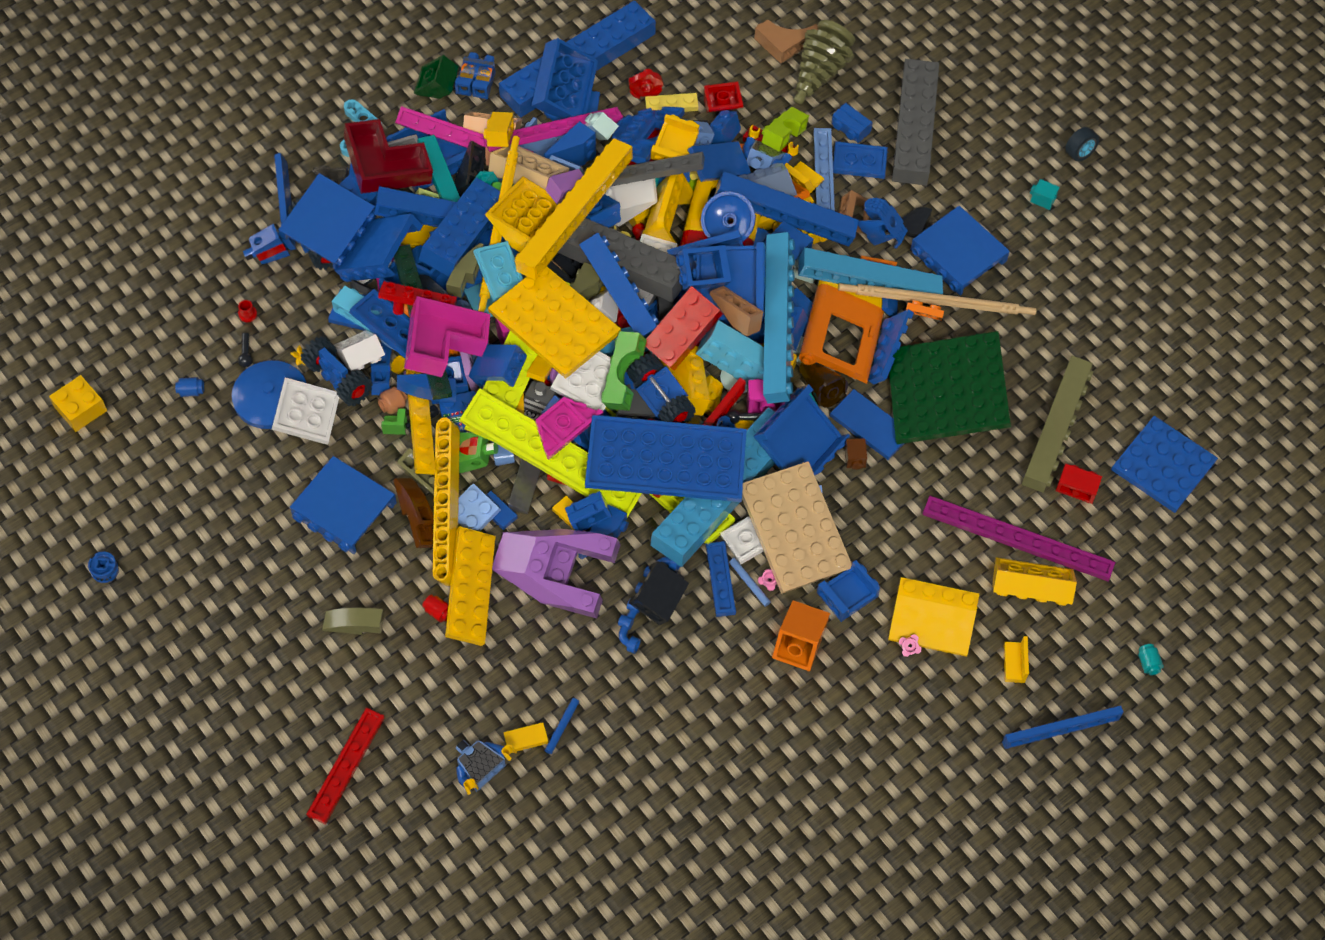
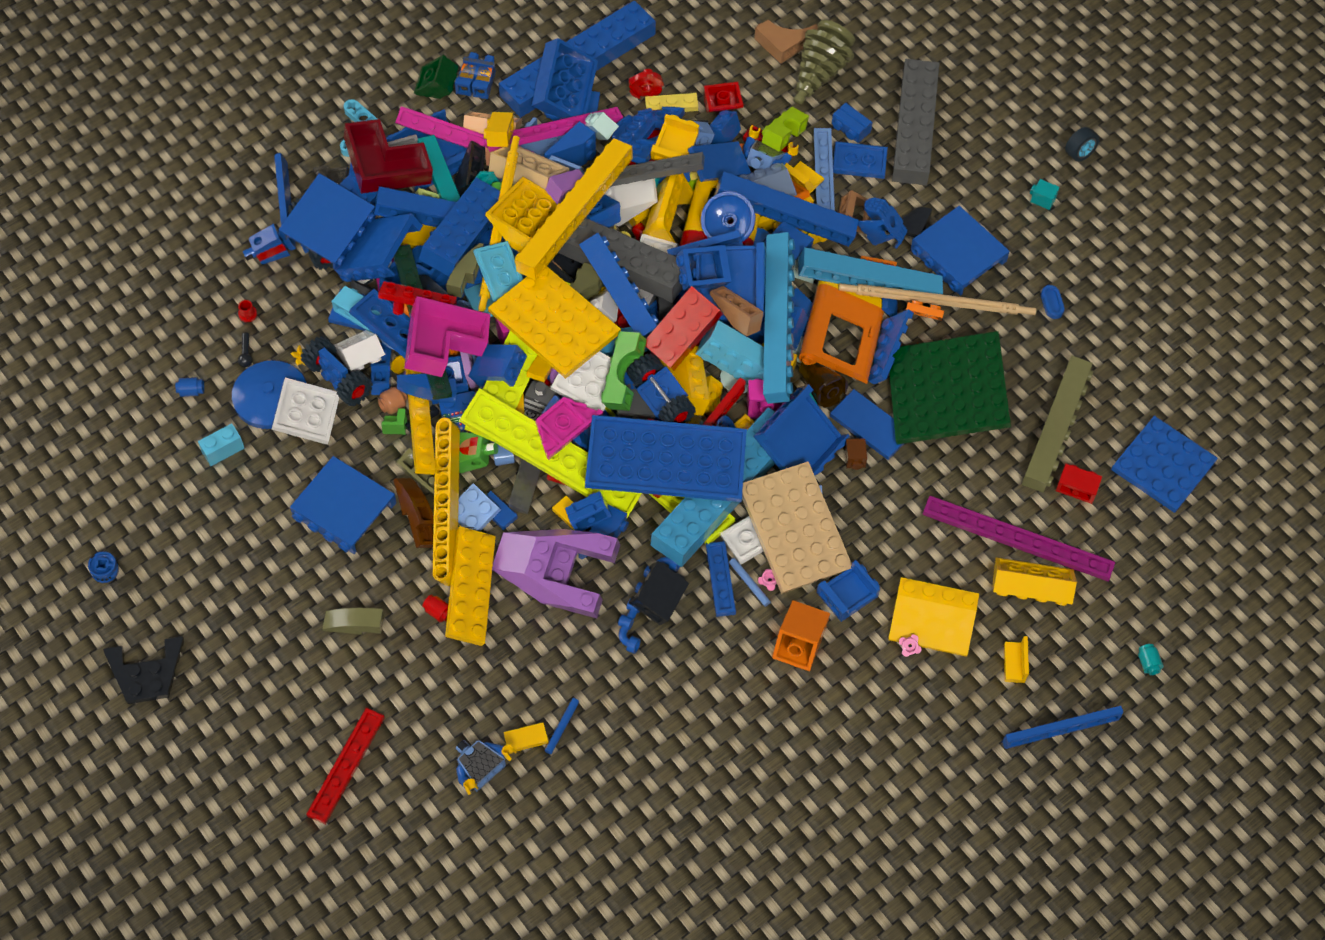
yellow brick [49,375,107,432] -> none
black bar [726,409,762,424] -> none
none -> black wing [103,636,184,704]
none -> medium azure brick [198,423,245,466]
none -> blue tile [1041,285,1065,319]

